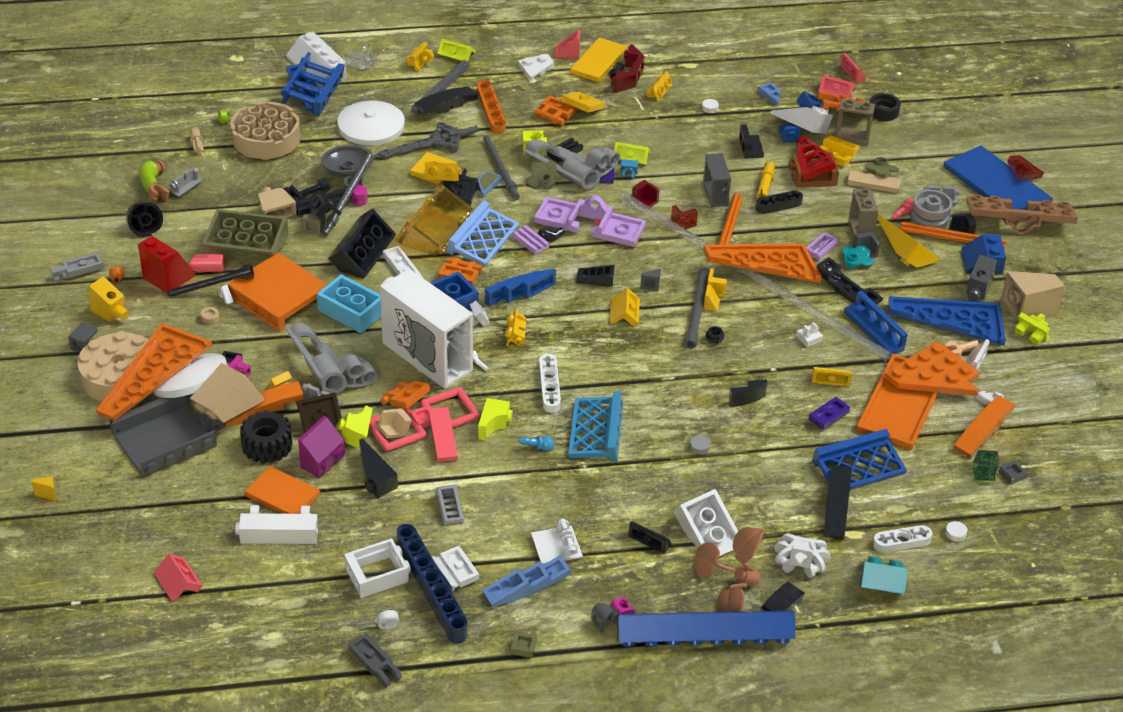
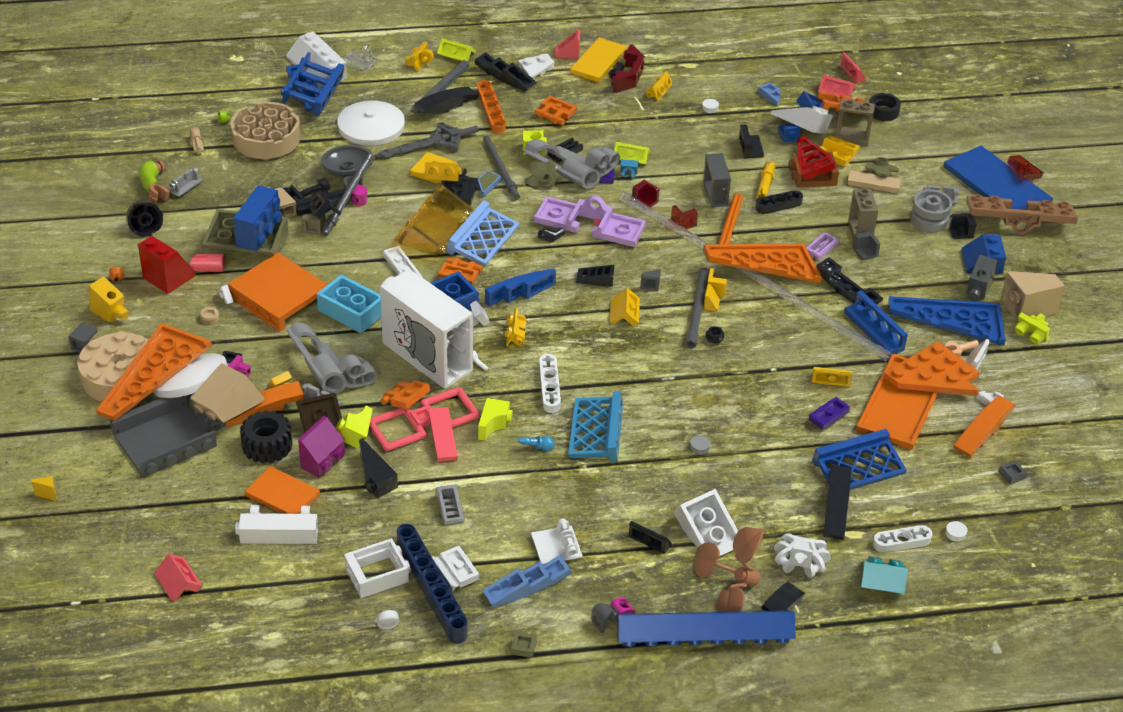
light grey hinge [50,252,104,281] -> none
black piece [167,263,254,297] -> none
black slope [328,208,396,278] -> none
dark grey hinge [348,633,402,688] -> none
tan panel [377,408,412,438] -> none
lavender tile [512,225,549,255] -> none
yellow plate [561,91,606,113] -> none
black slope [729,379,767,407] -> none
white tile [796,322,823,347] -> none
teal plate [842,245,875,269] -> none
yellow wedge [877,215,940,268] -> none
coral bar [892,198,914,219] -> none
orange axle [900,222,1006,248] -> none
clear green brick [973,450,1000,481] -> none
none -> blue brick [233,185,282,251]
none -> black slope [474,52,537,91]

